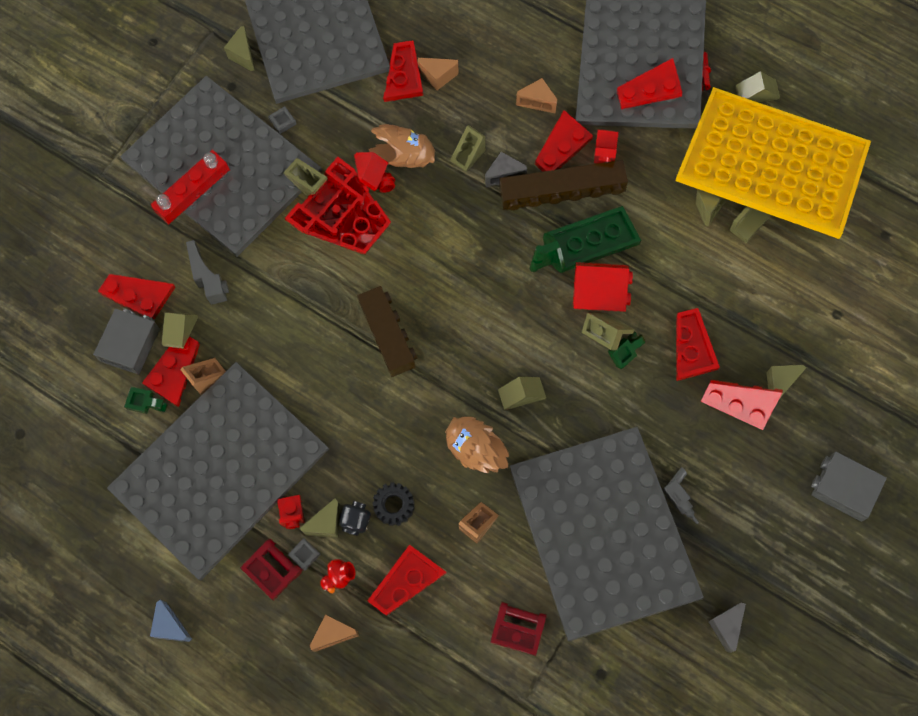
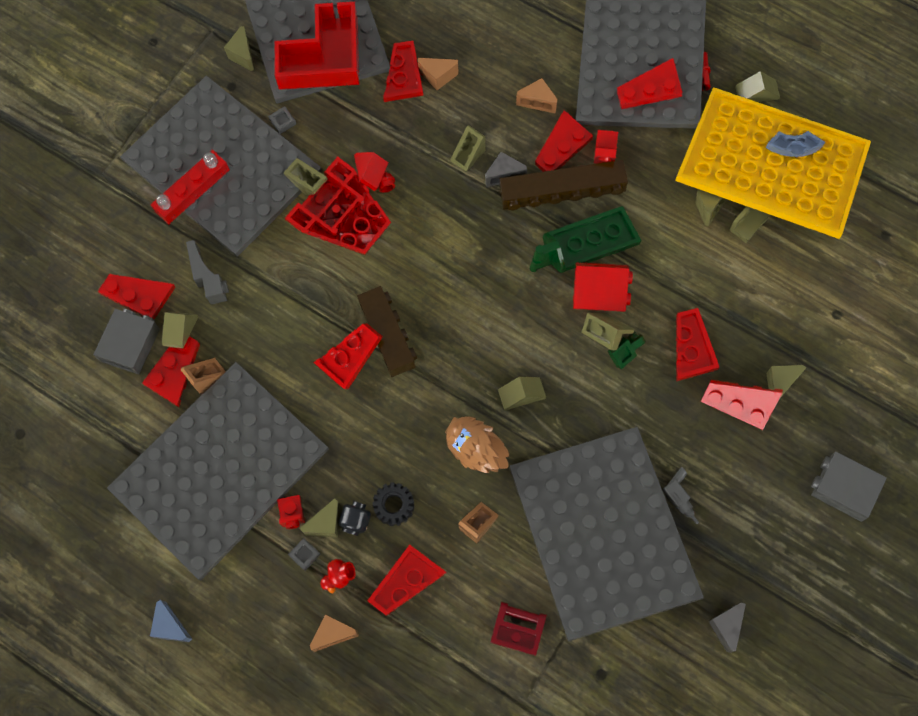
dark green plate [124,387,168,414] -> none
dark red plate [240,539,303,601] -> none
medium nougat head [369,124,436,168] -> none
none -> red piece [275,1,359,90]
none -> red wing [313,323,383,389]
none -> sand blue tile [766,131,825,157]

